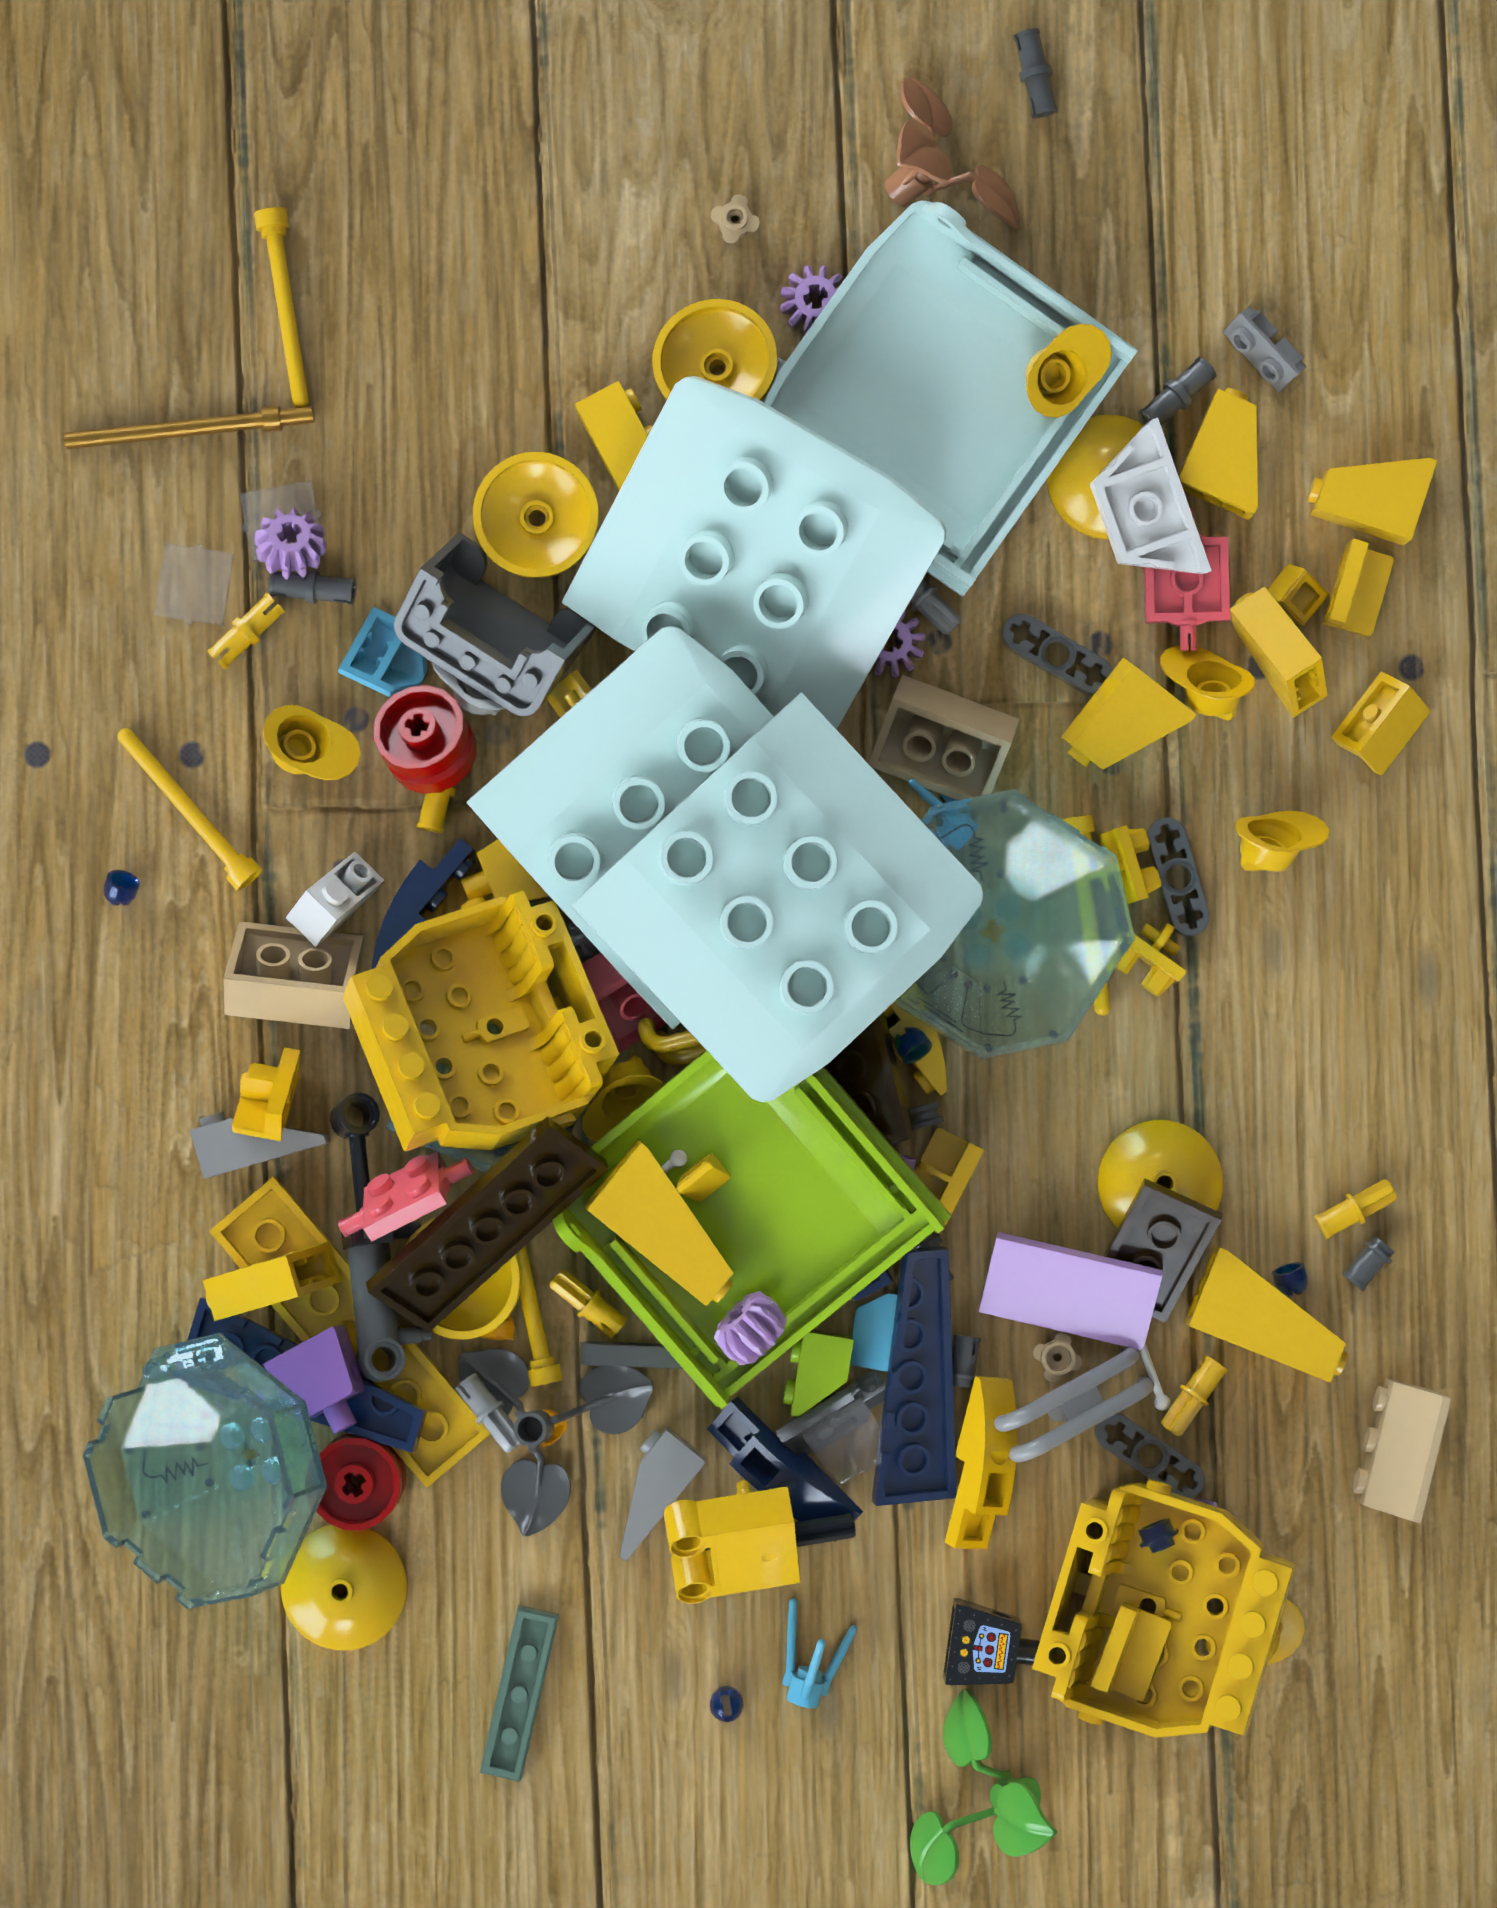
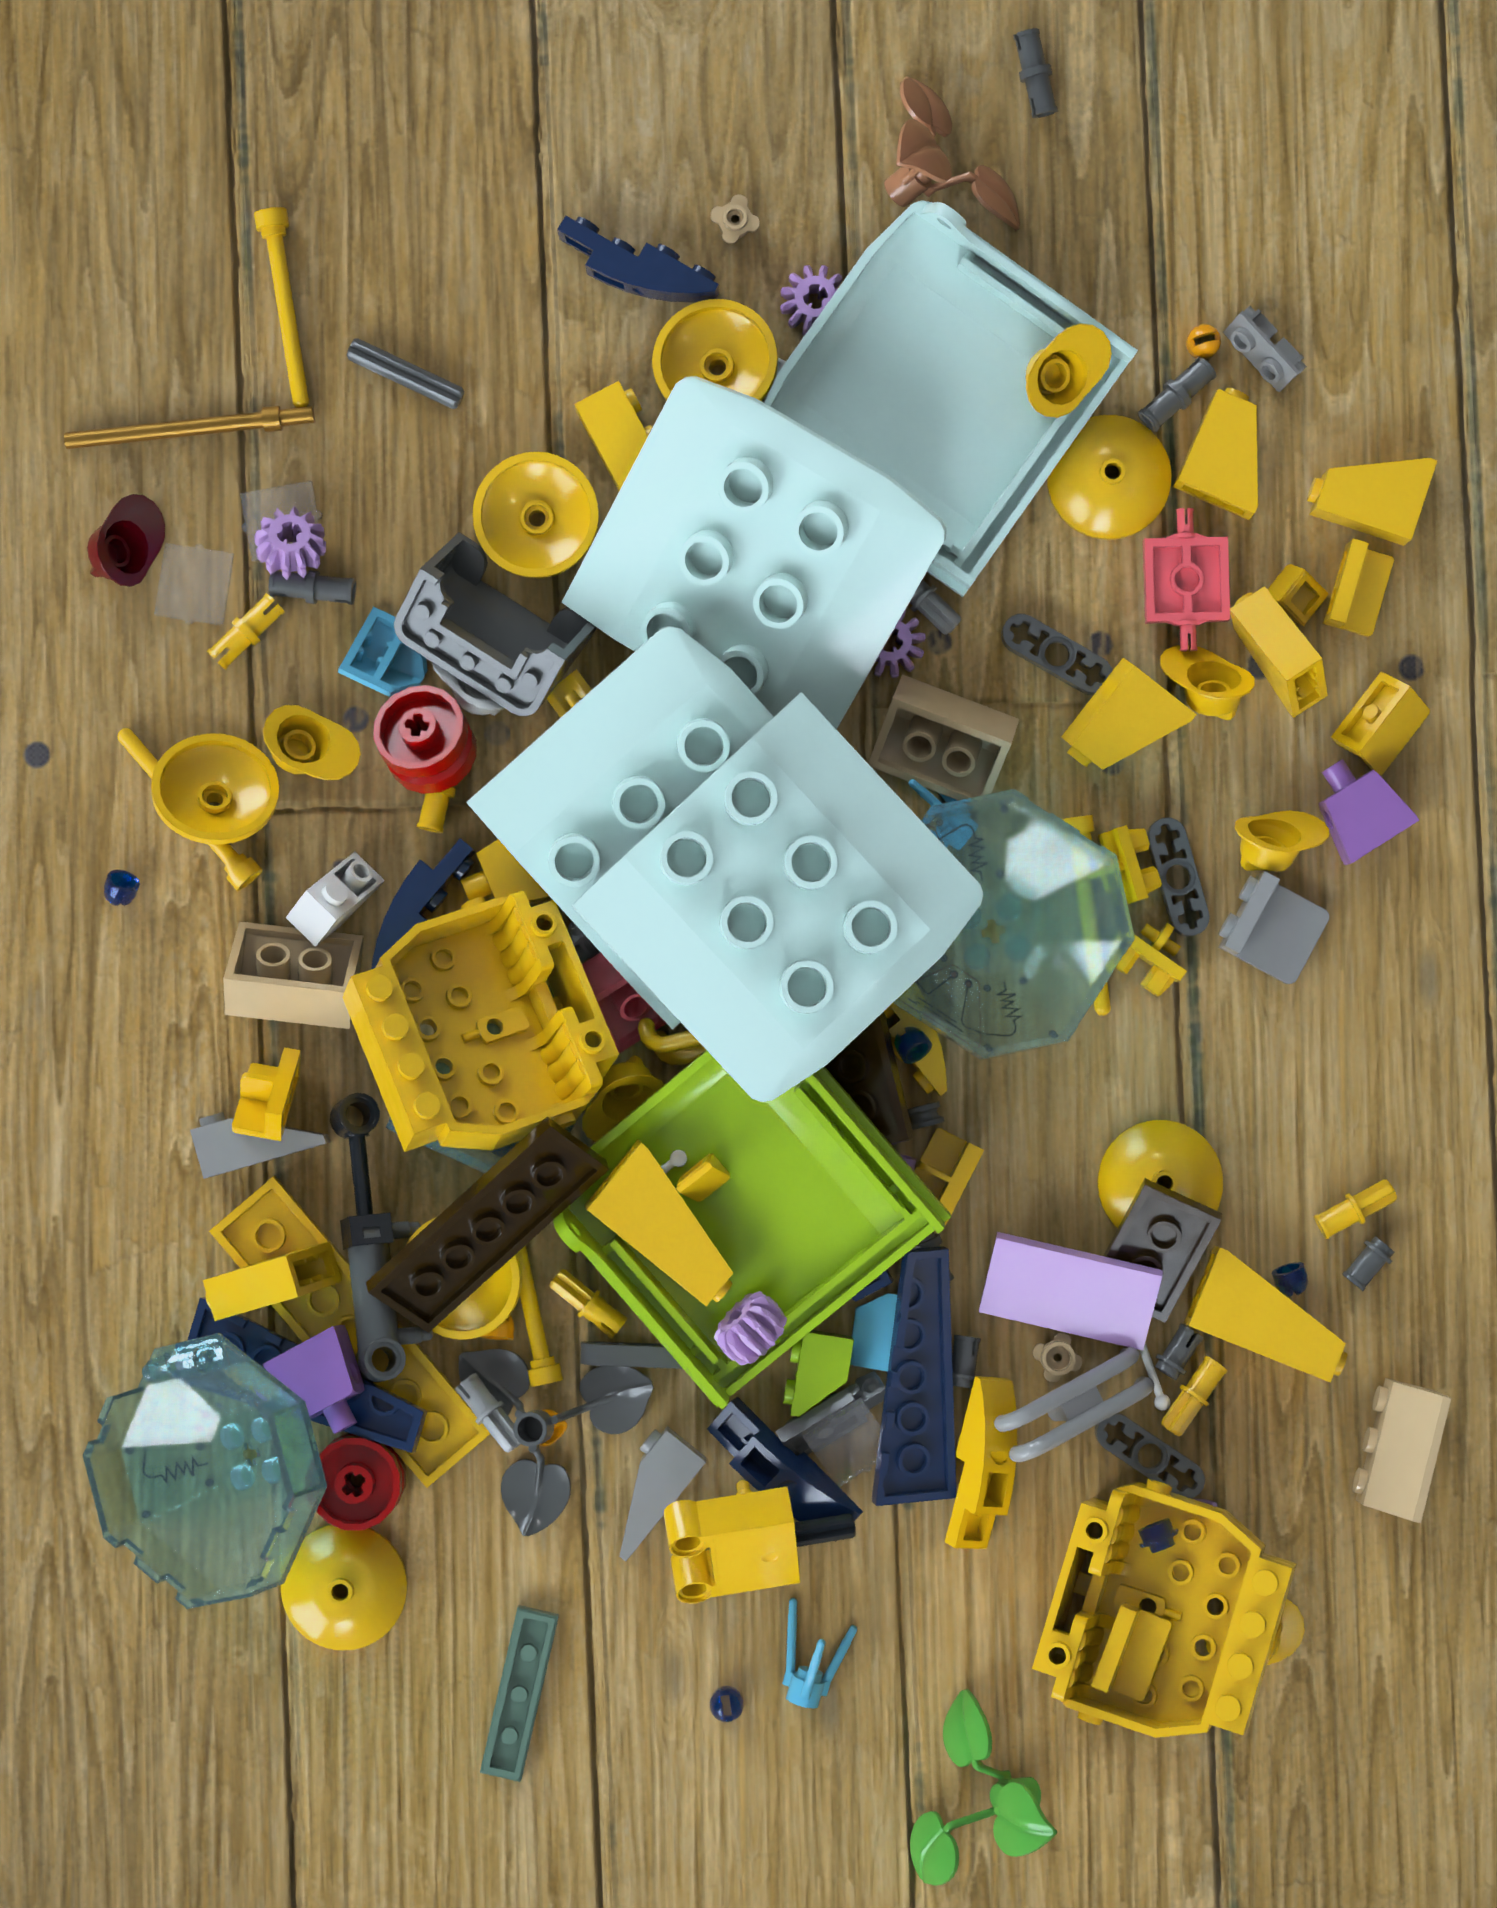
coral plate [338,1151,474,1242] -> none
torso [943,1598,1040,1685] -> none
white wing [1090,418,1212,574] -> none
none -> dark red piece [87,494,165,587]
none -> yellow dish [151,733,279,844]
none -> dark grey axle [347,338,464,409]
none -> dark blue slope [557,215,719,303]
none -> dark grey pin [1155,1323,1204,1380]
none -> light orange hinge [1186,324,1221,360]
none -> light grey bracket [1218,871,1329,984]
none -> medium lavender torso [1318,759,1419,865]

